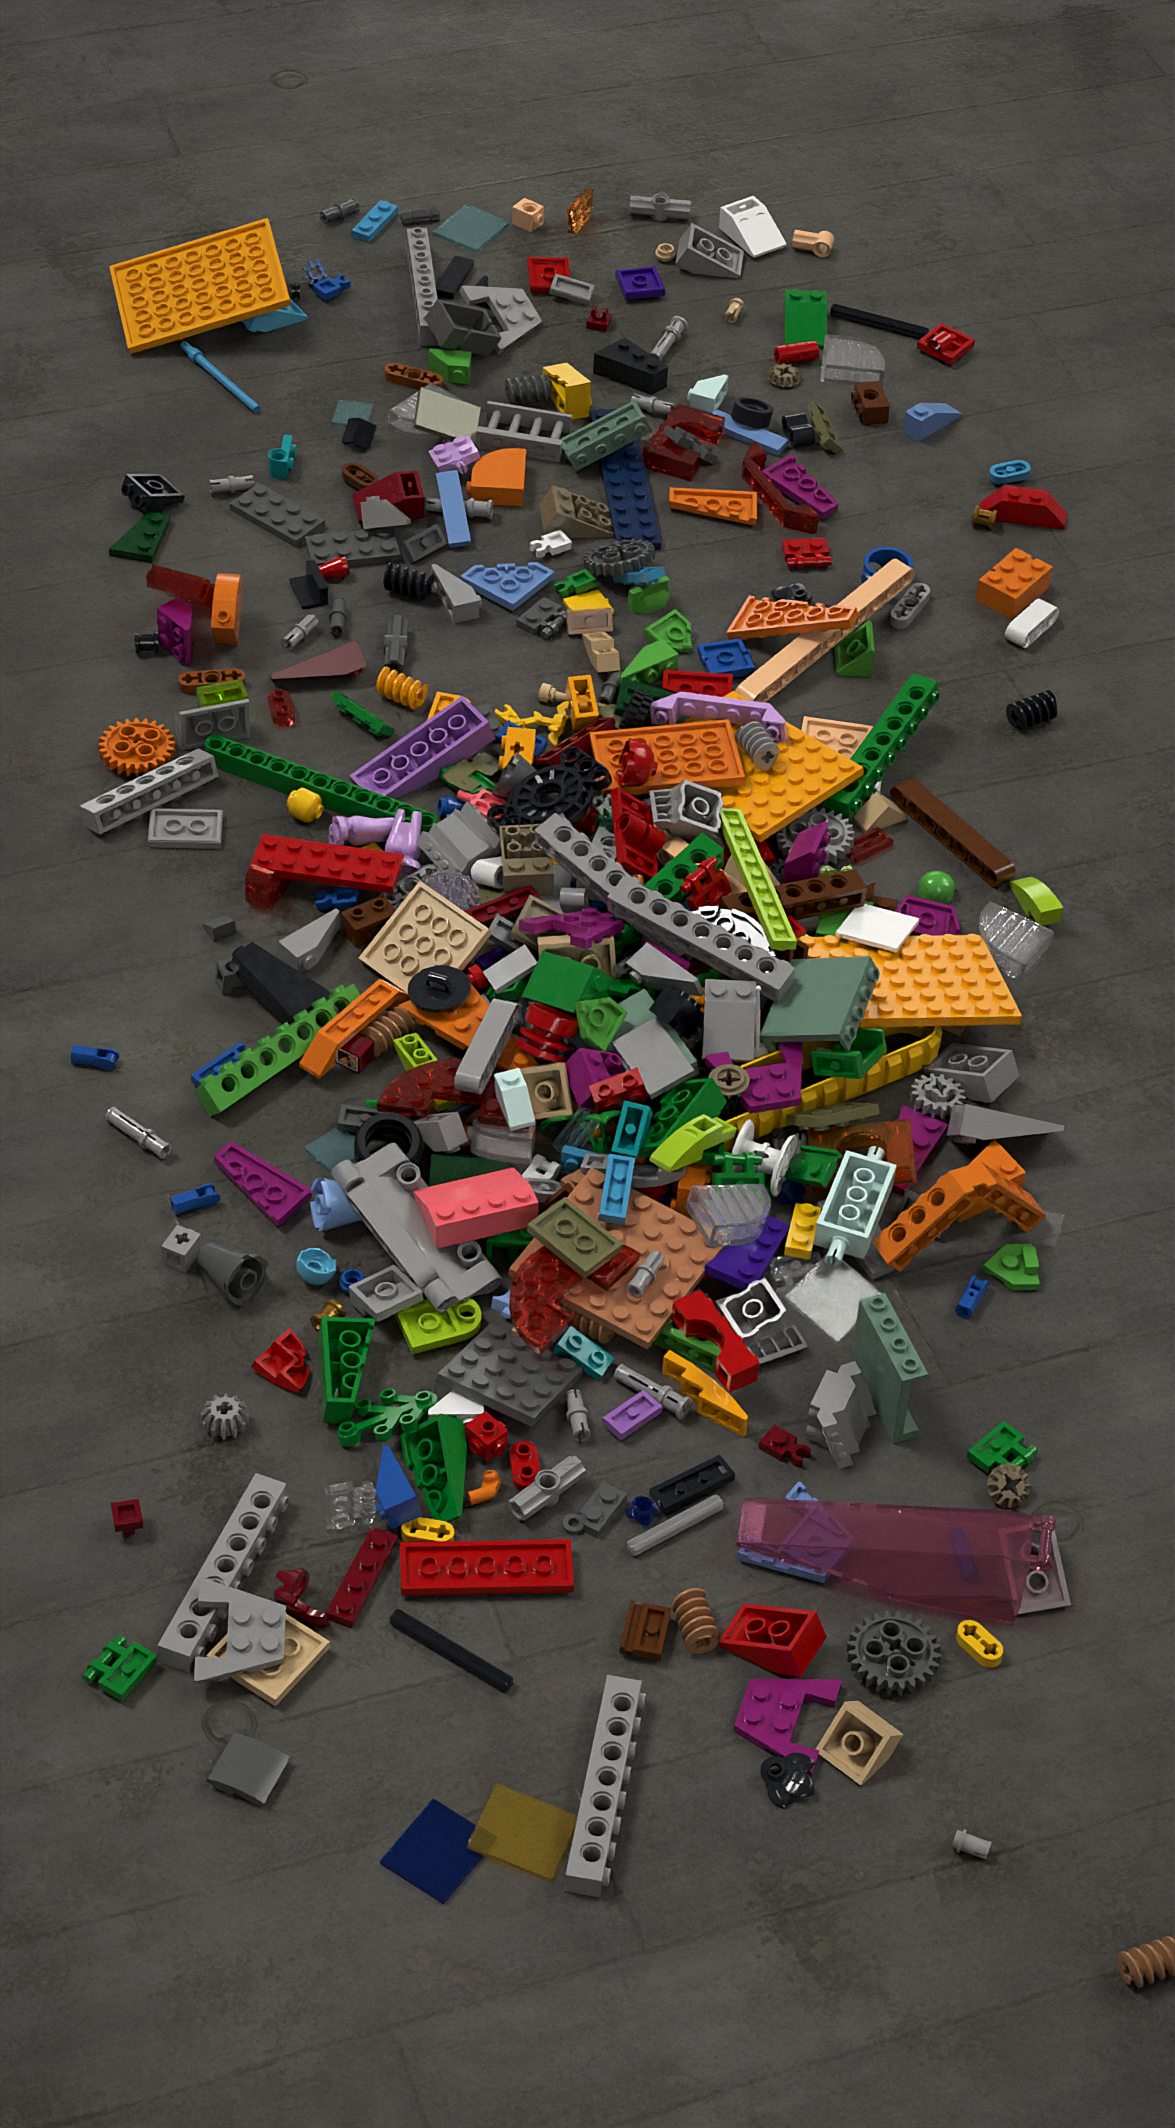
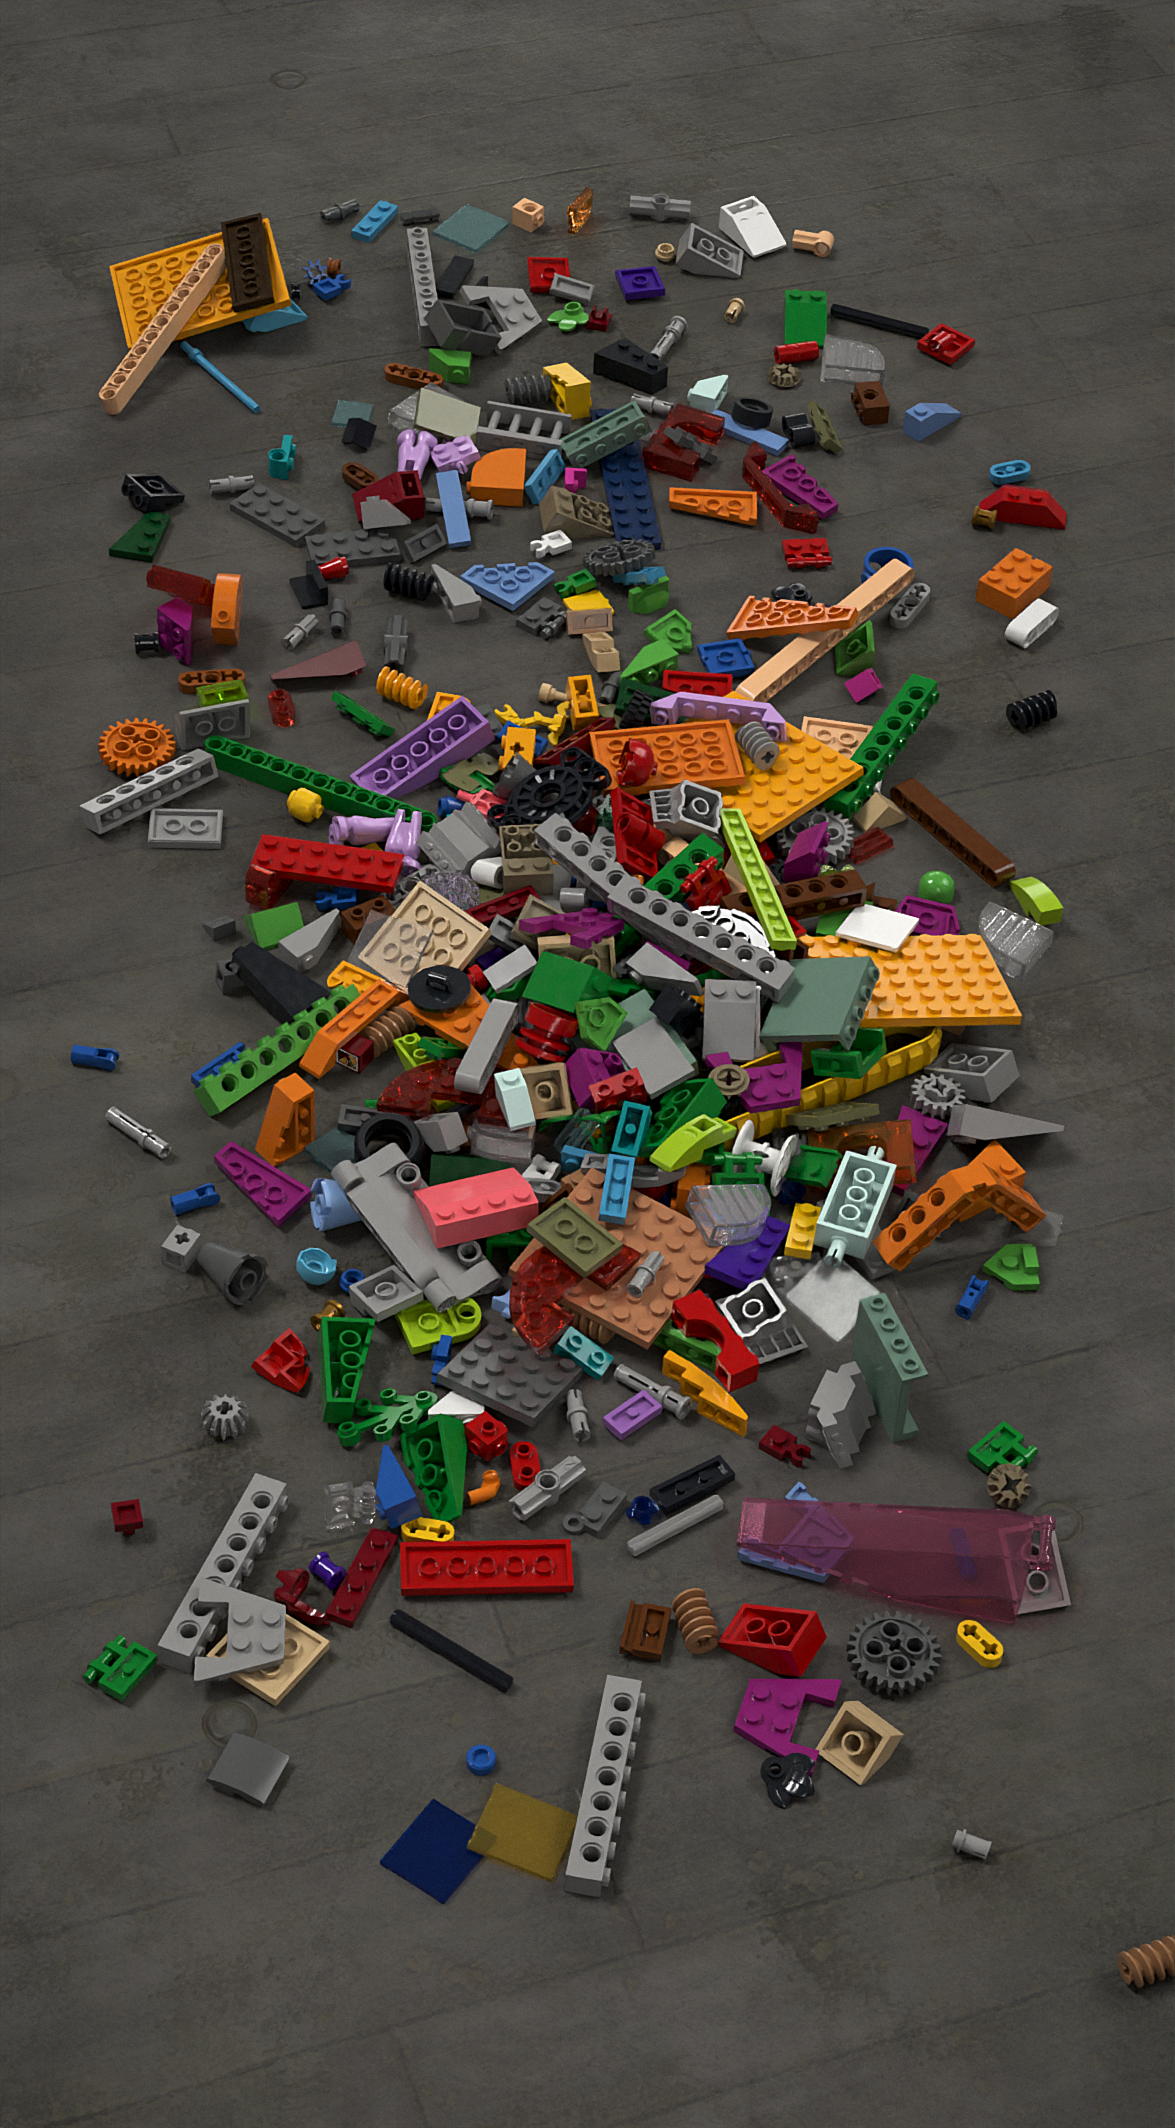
none -> light nougat beam [99,243,227,415]
none -> dark brown plate [221,213,275,313]
none -> bright green slope [243,902,304,950]
none -> orange wedge [255,1073,315,1167]
none -> dark purple bush [308,1552,347,1590]
none -> dark orange bush [327,258,341,277]
none -> light orange plate [327,961,385,995]
none -> clear piece [347,910,434,988]
none -> lavender piece [397,429,438,480]
none -> green plate [417,1037,467,1061]
none -> blue plate [431,1334,452,1386]
none -> blue tile [466,1745,496,1776]
none -> dark azure plate [524,449,566,504]
none -> bright green plate [547,302,589,332]
none -> dark pink bracket [564,468,587,493]
none -> dark pink panel [844,668,883,702]

